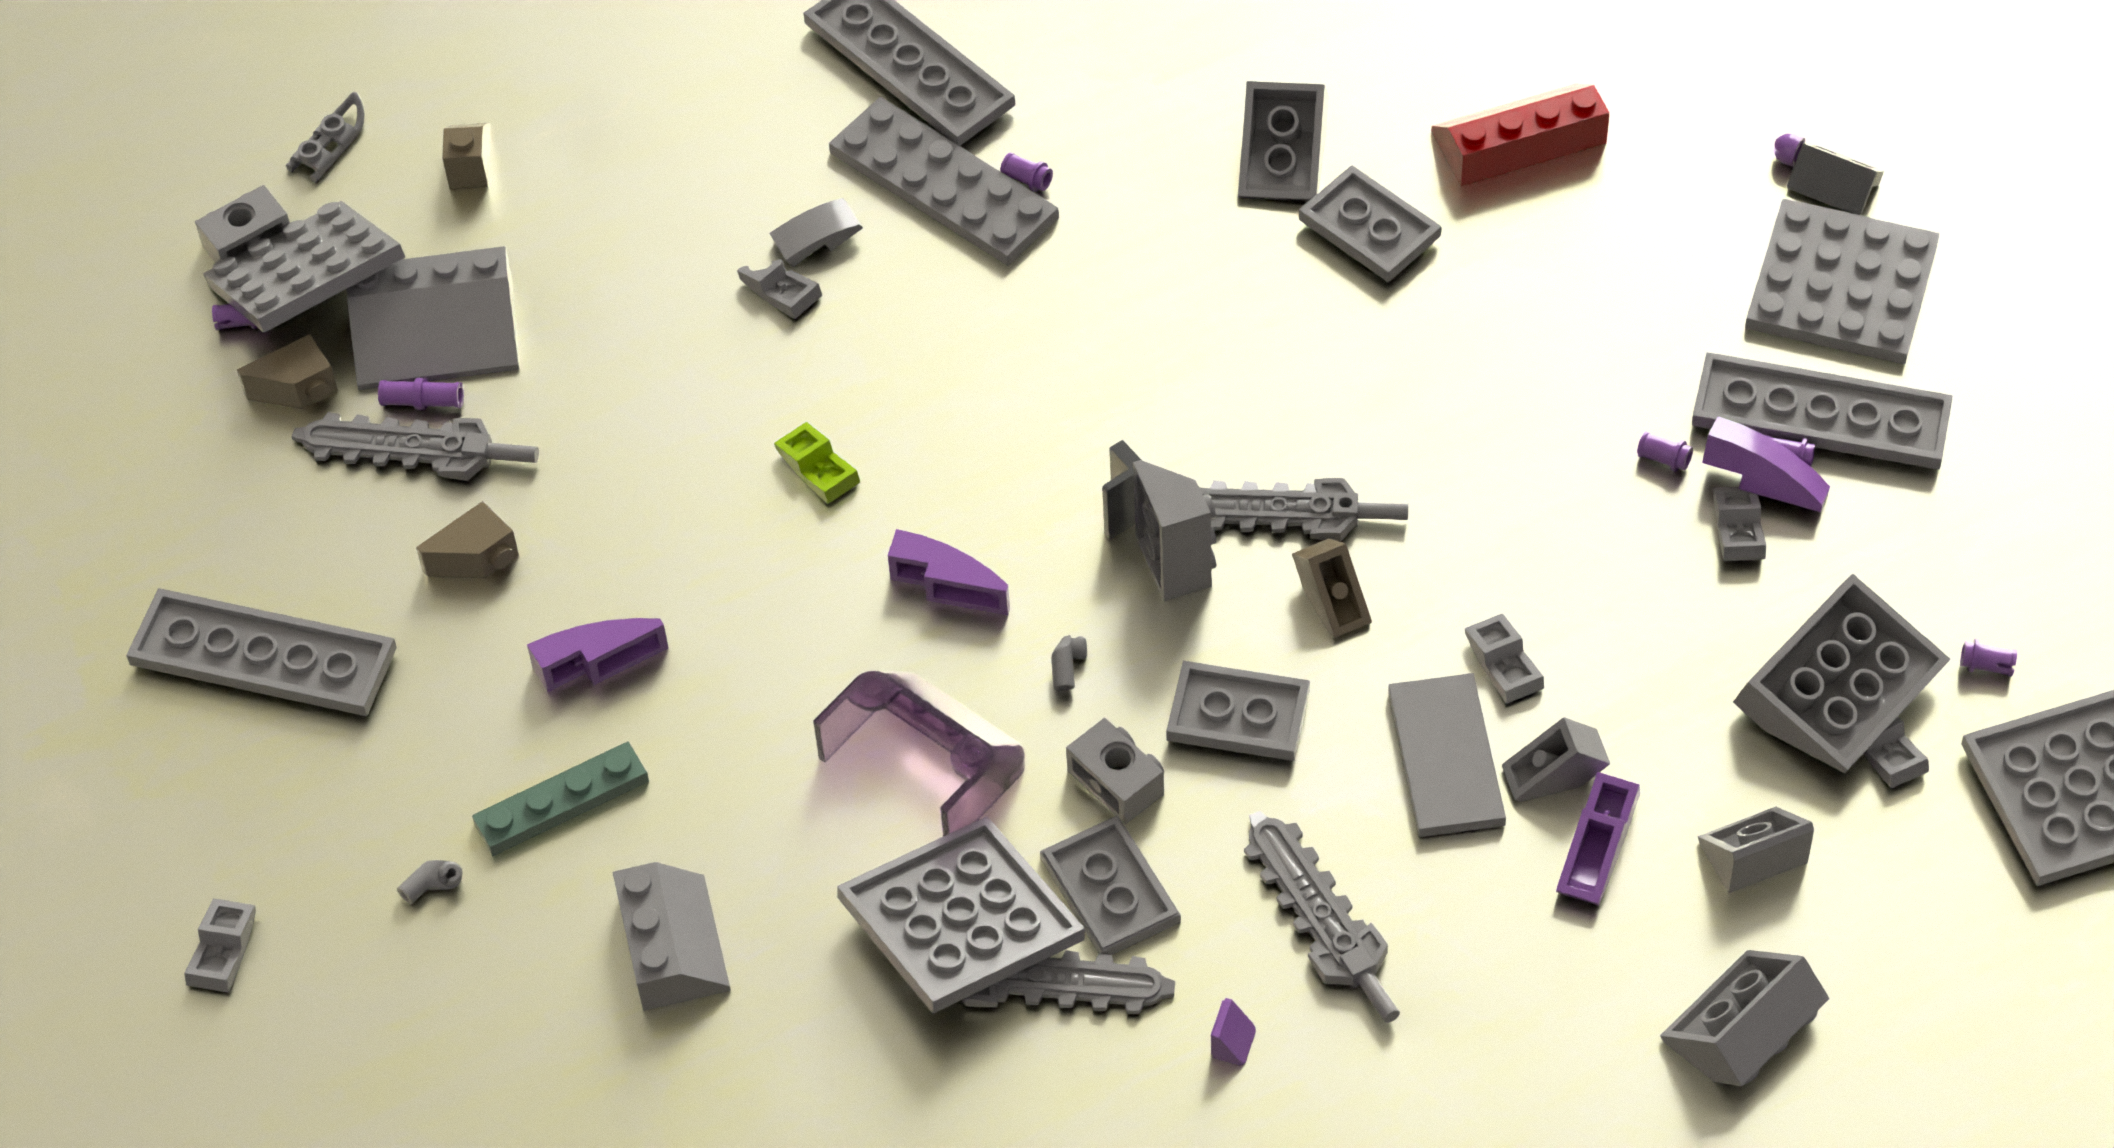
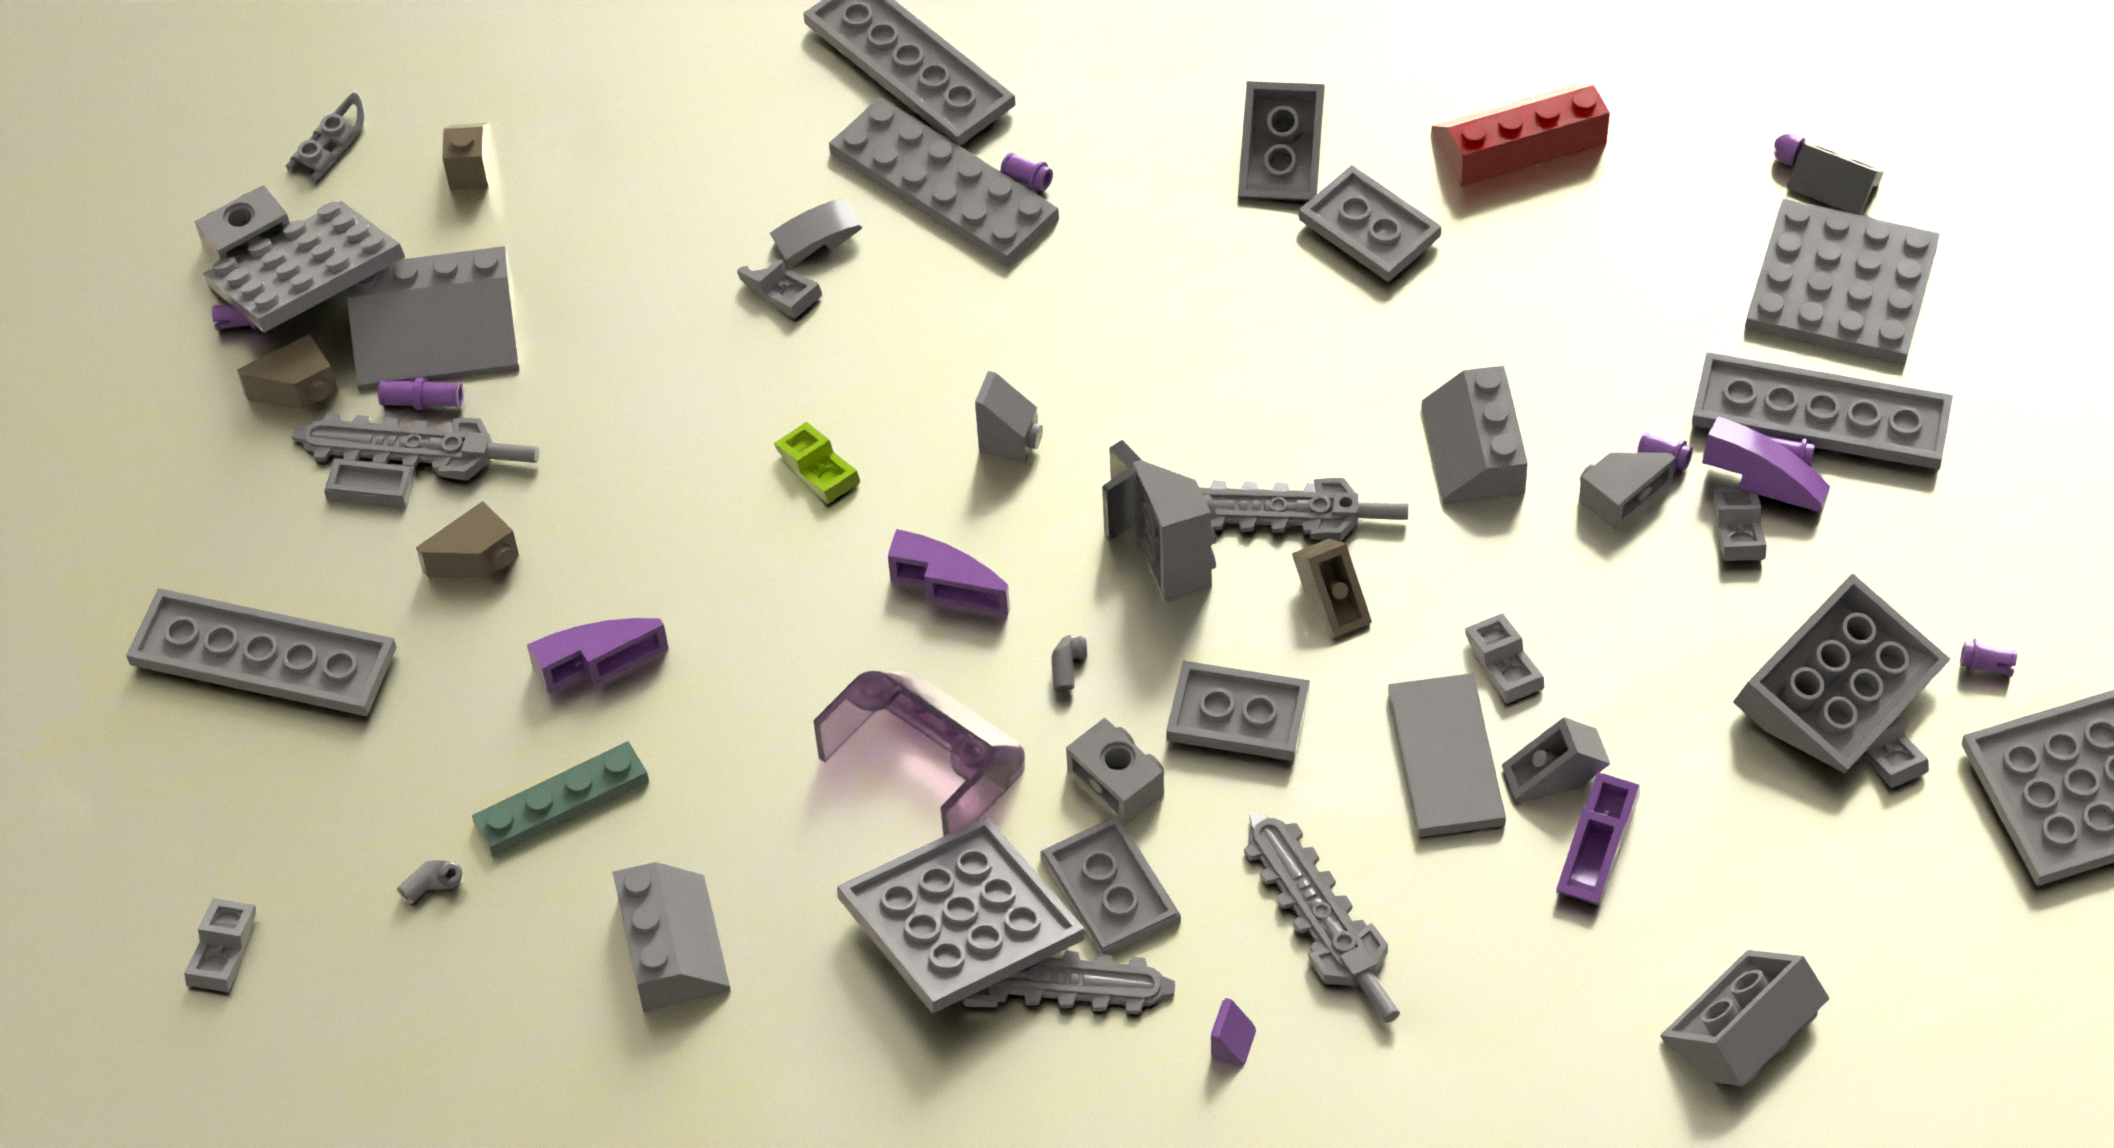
light grey slope [1697,806,1814,894] -> none
none -> light grey tile [324,458,416,508]
none -> light grey slope [975,371,1043,463]
none -> light grey slope [1421,365,1528,504]
none -> light grey slope [1579,452,1676,530]

